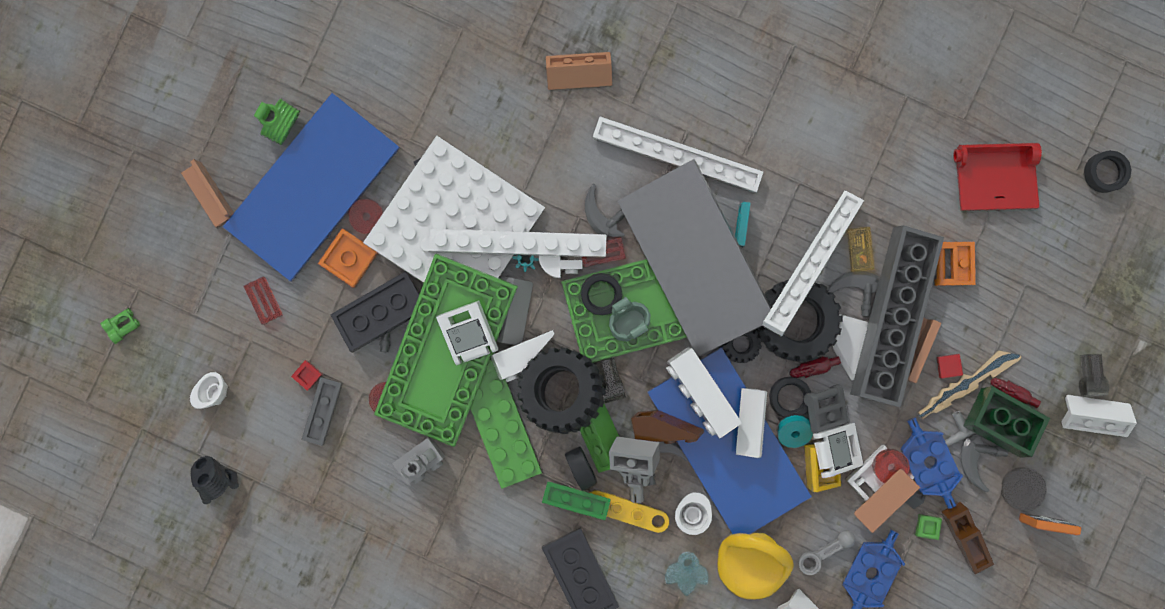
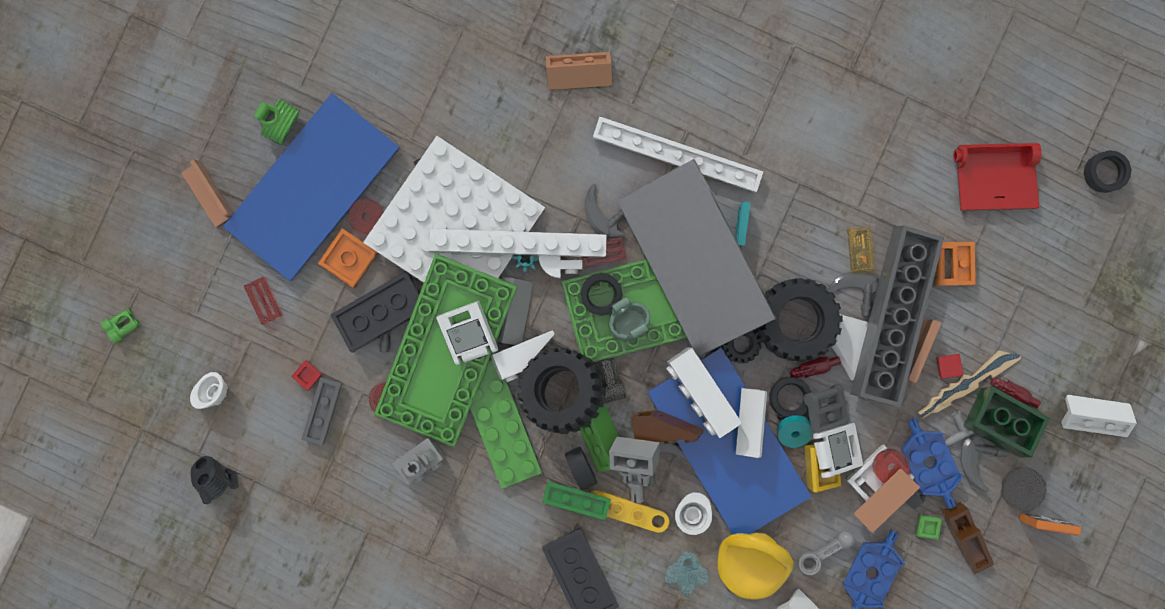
white plate [762,191,864,336] -> none
clear smoke piece [1079,354,1109,397] -> none

